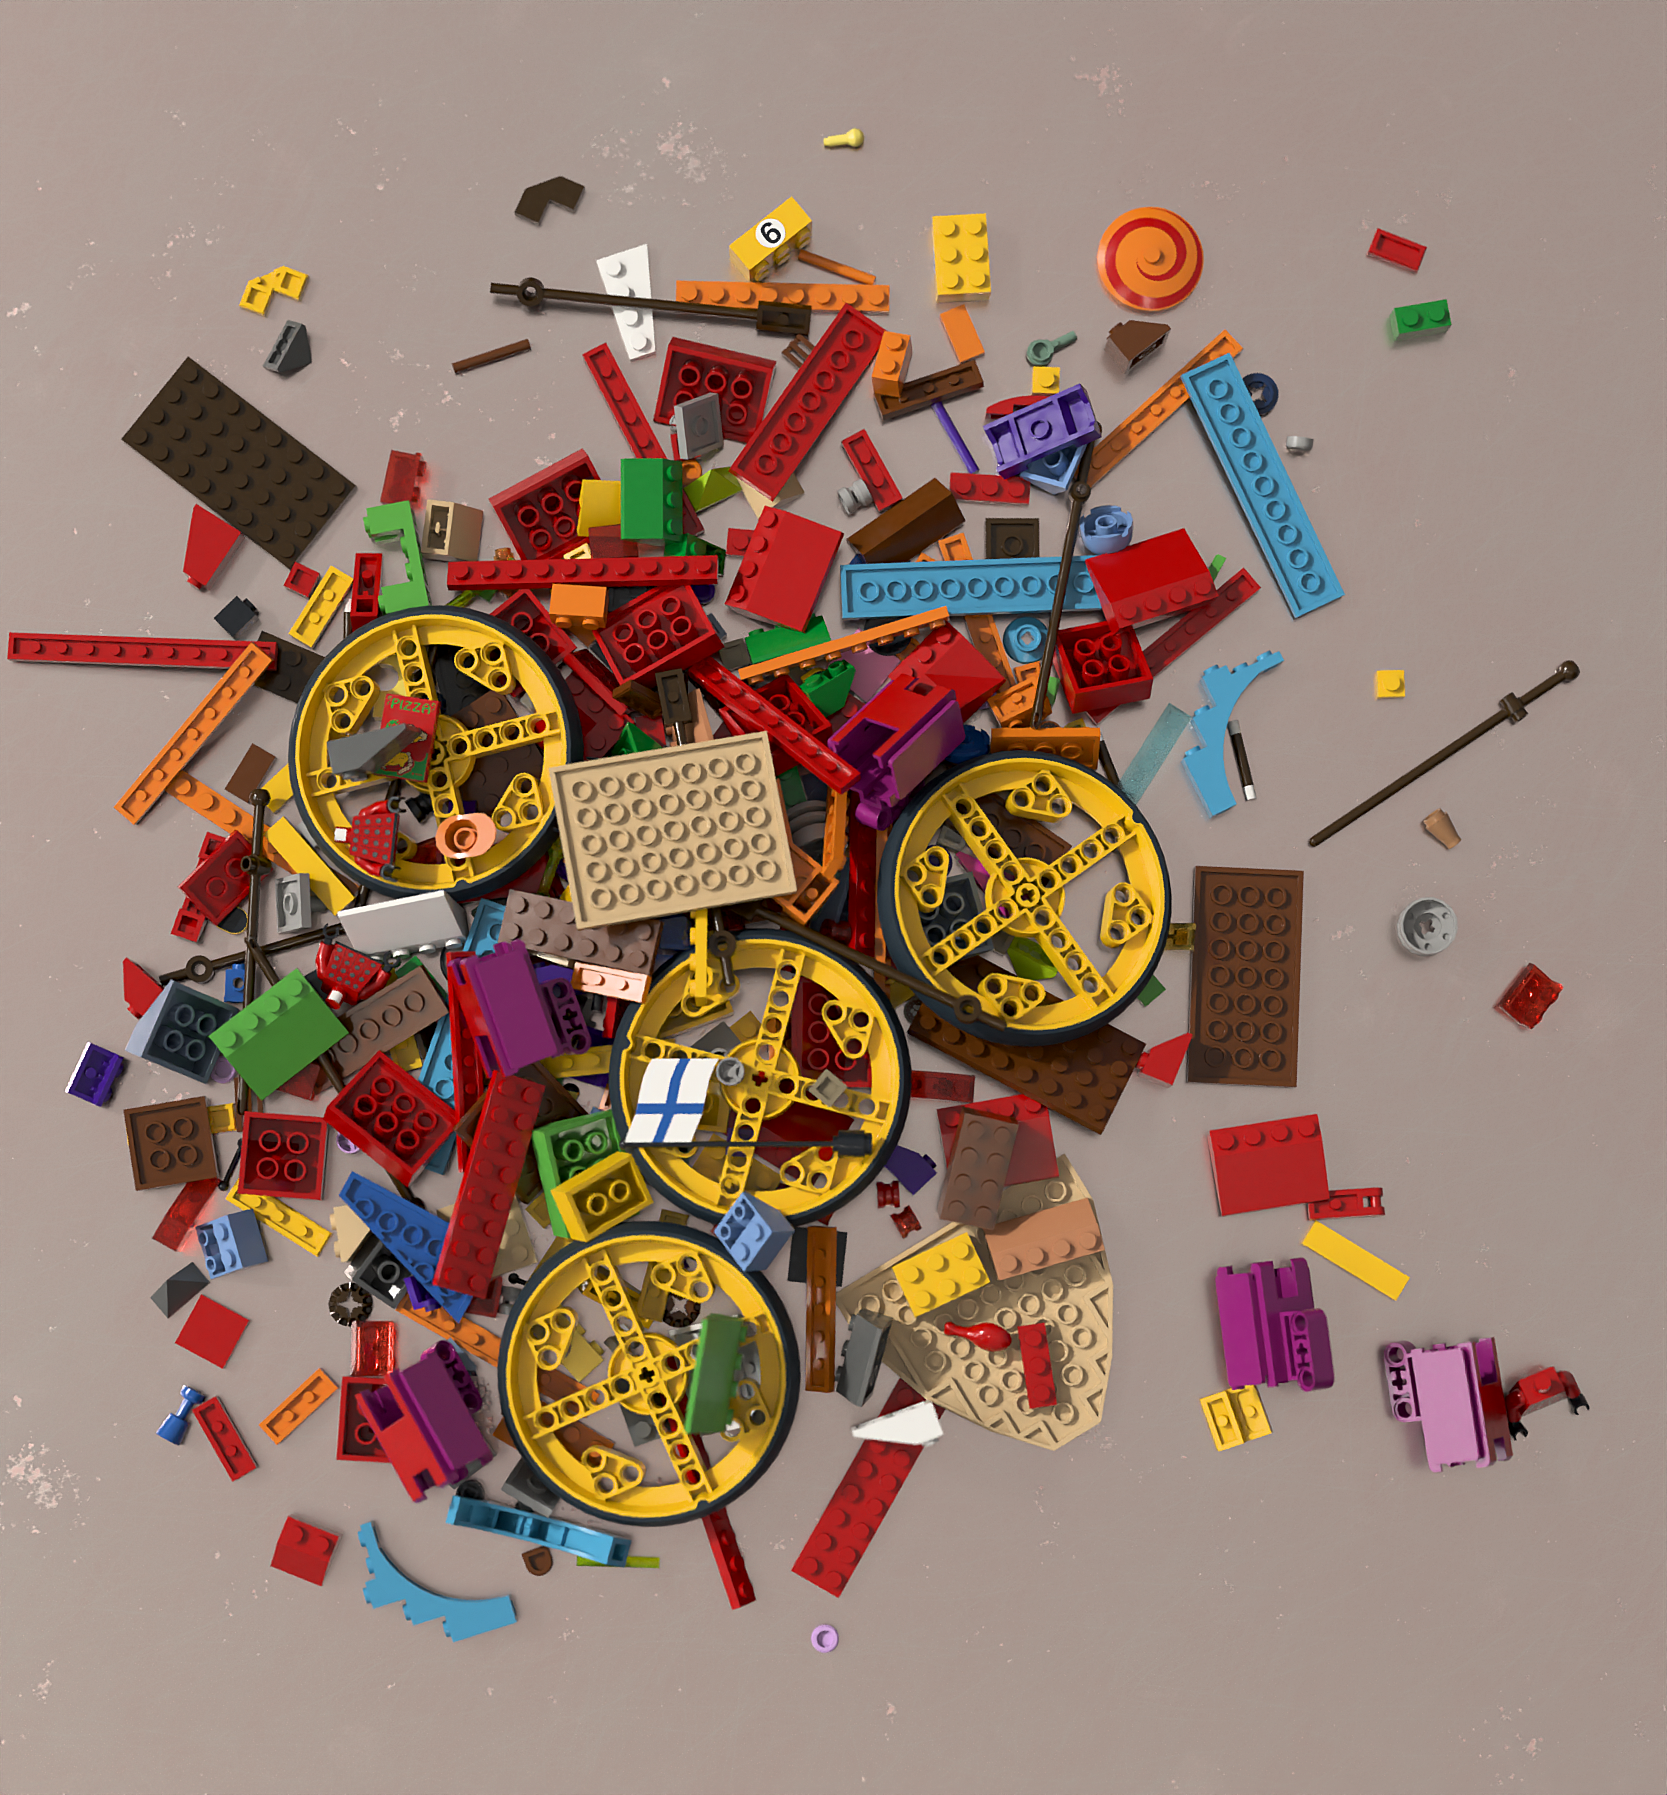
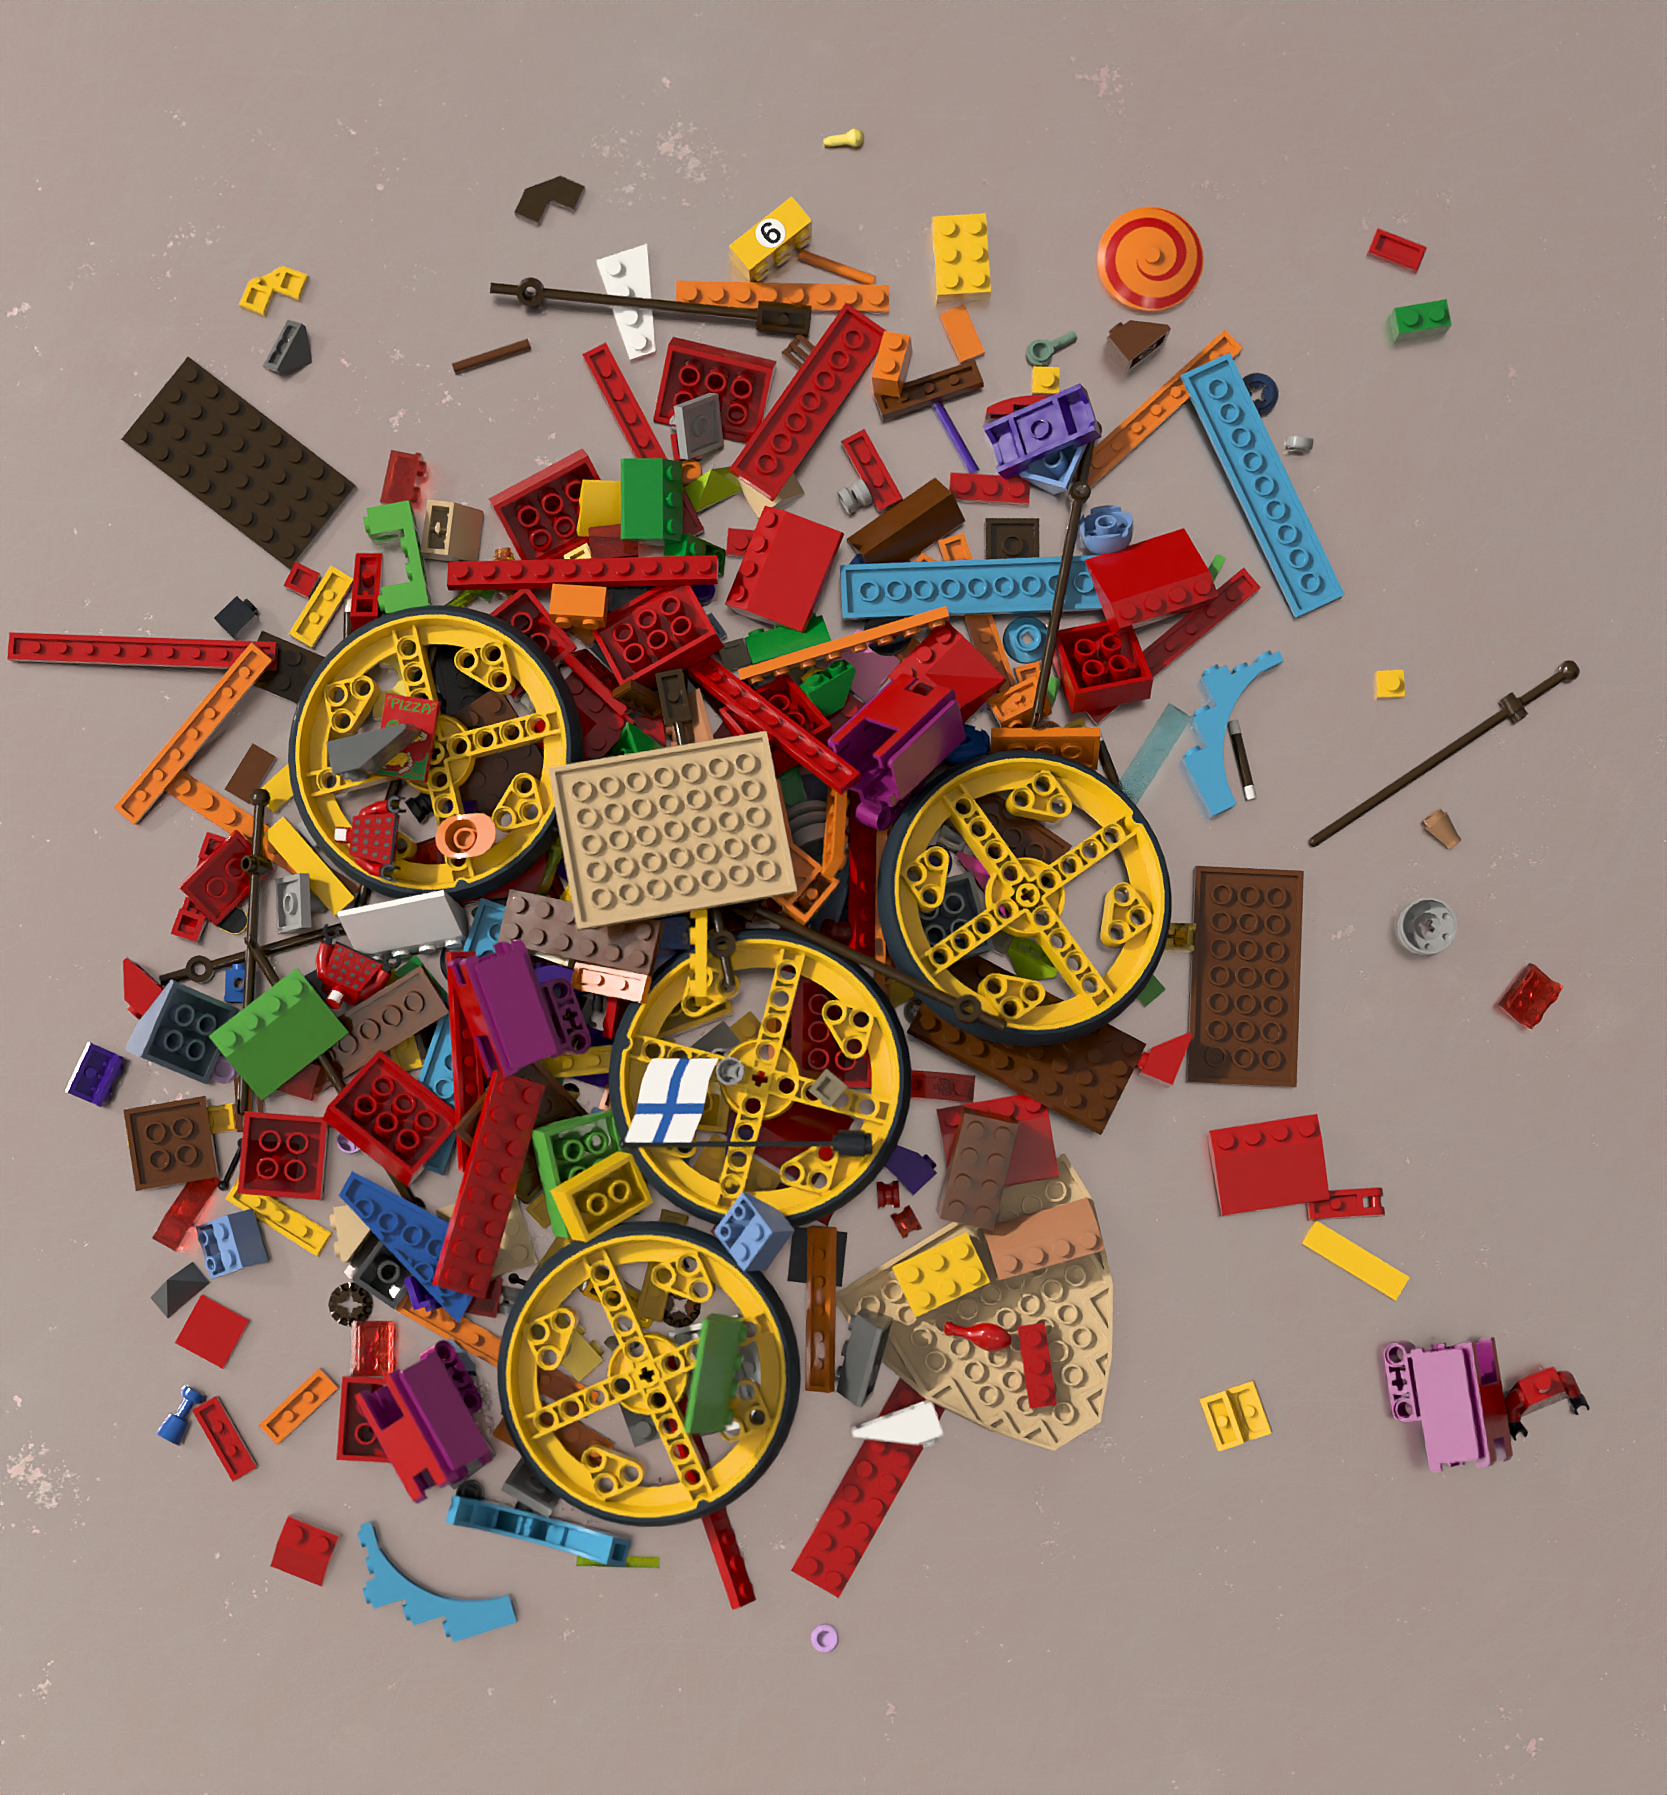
red slope [183,504,245,591] -> none
reddish brown tile [521,1545,553,1576] -> none
magenta piece [1215,1257,1335,1392] -> none

